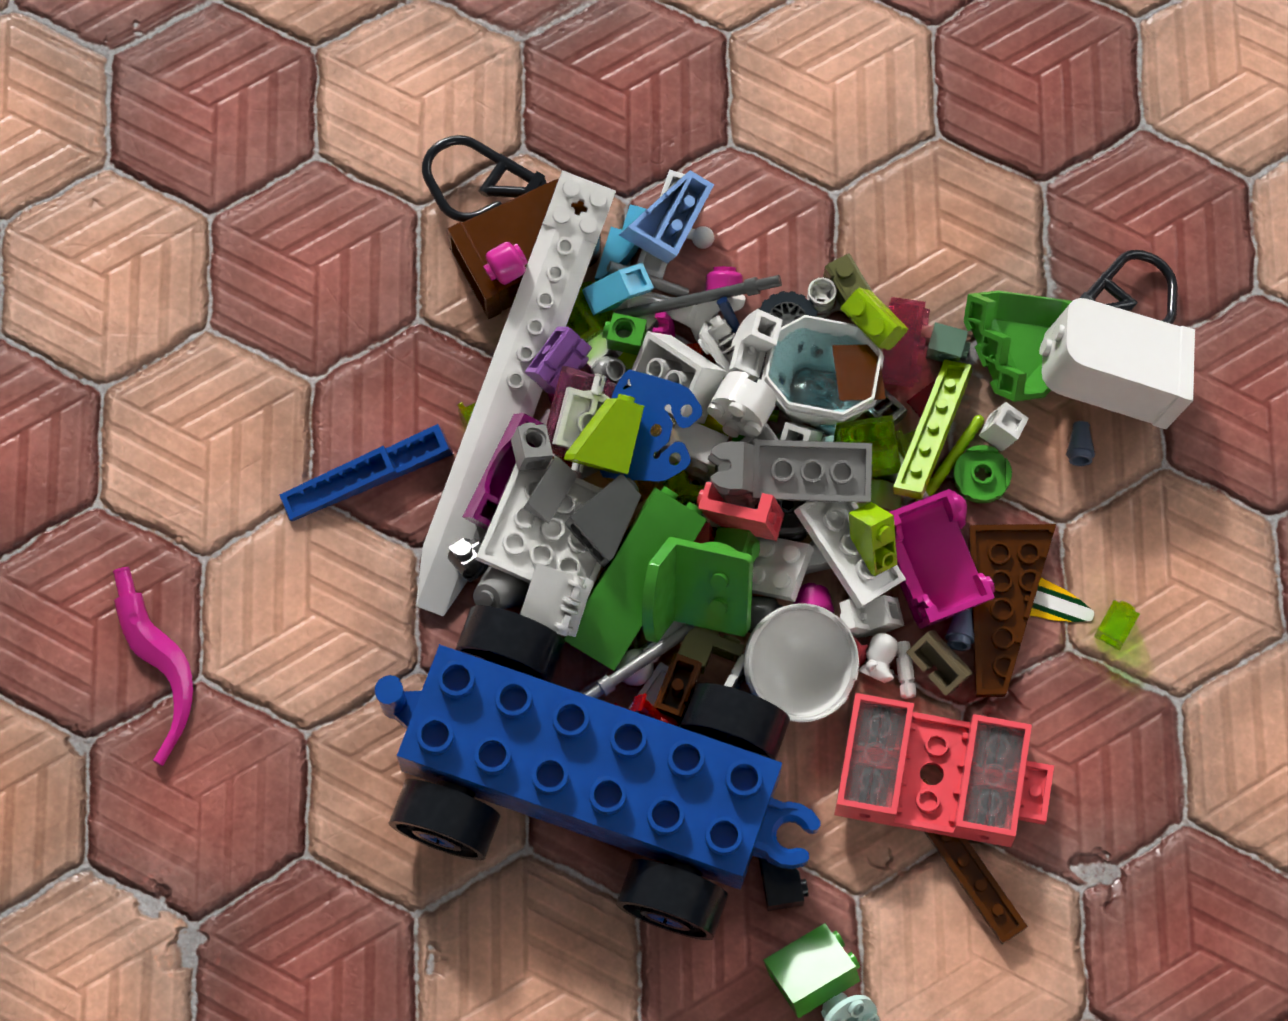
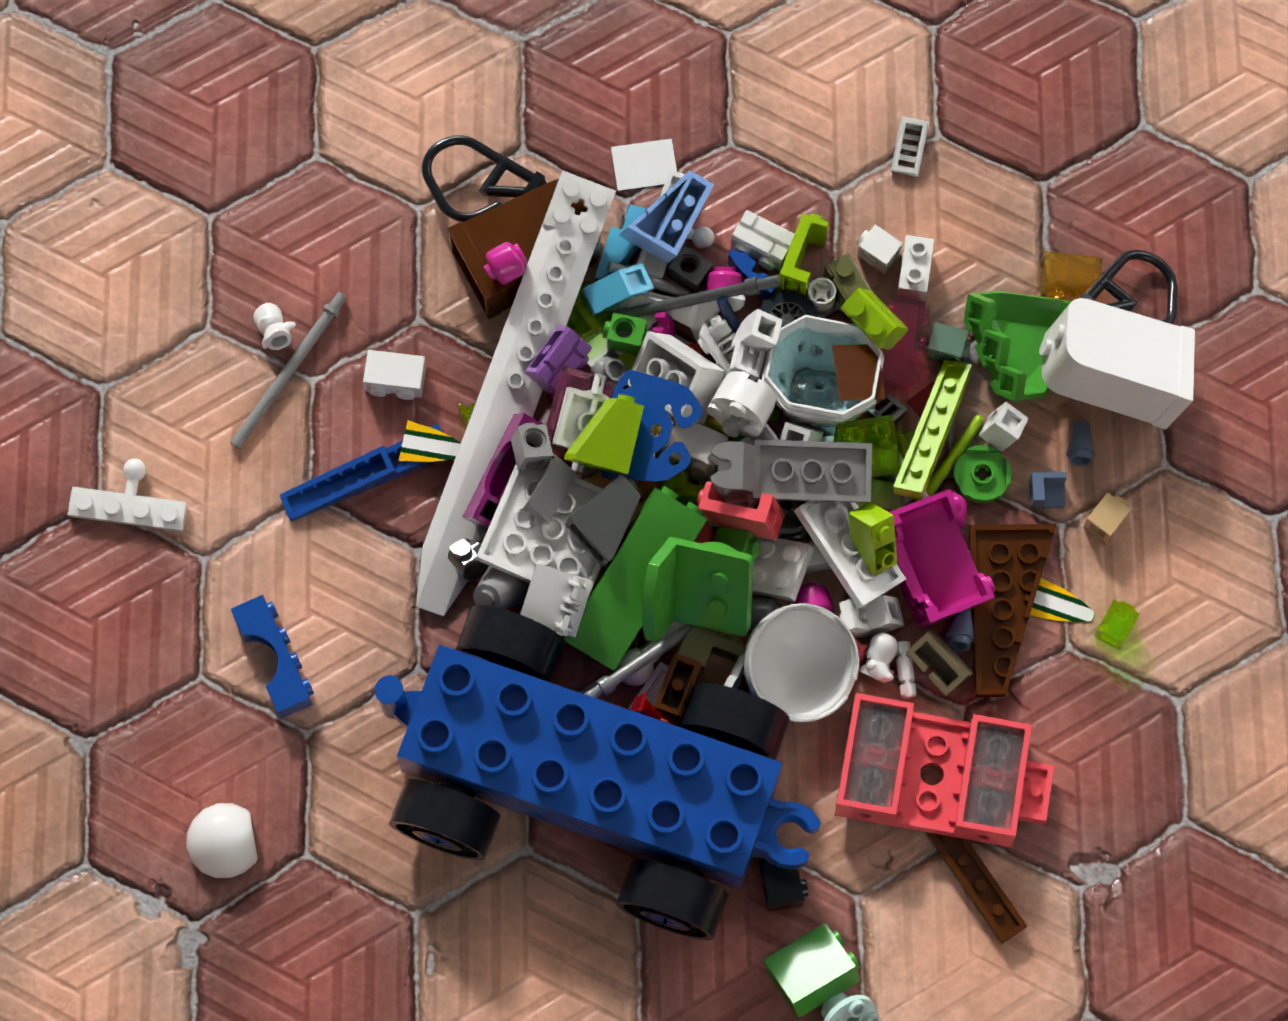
dark pink animal [113,567,193,766] -> none
none -> white plate [67,459,188,532]
none -> white cylinder [186,803,258,878]
none -> light grey bar [230,292,347,449]
none -> blue arch [231,595,314,719]
none -> white animal [253,303,296,350]
none -> white piece [363,350,427,400]
none -> sticker [399,420,461,462]
none -> white sticker [611,139,677,191]
none -> dark grey brick [667,246,713,293]
none -> blue slope [728,249,776,300]
none -> white brick [730,210,794,271]
none -> lime panel [777,213,829,298]
none -> white brick [856,224,903,275]
none -> white slope [890,116,929,177]
none -> white brick [896,235,934,304]
none -> sand blue panel [1029,472,1067,509]
none -> clear yellow piece [1040,251,1103,299]
none -> tan brick [1083,493,1131,544]

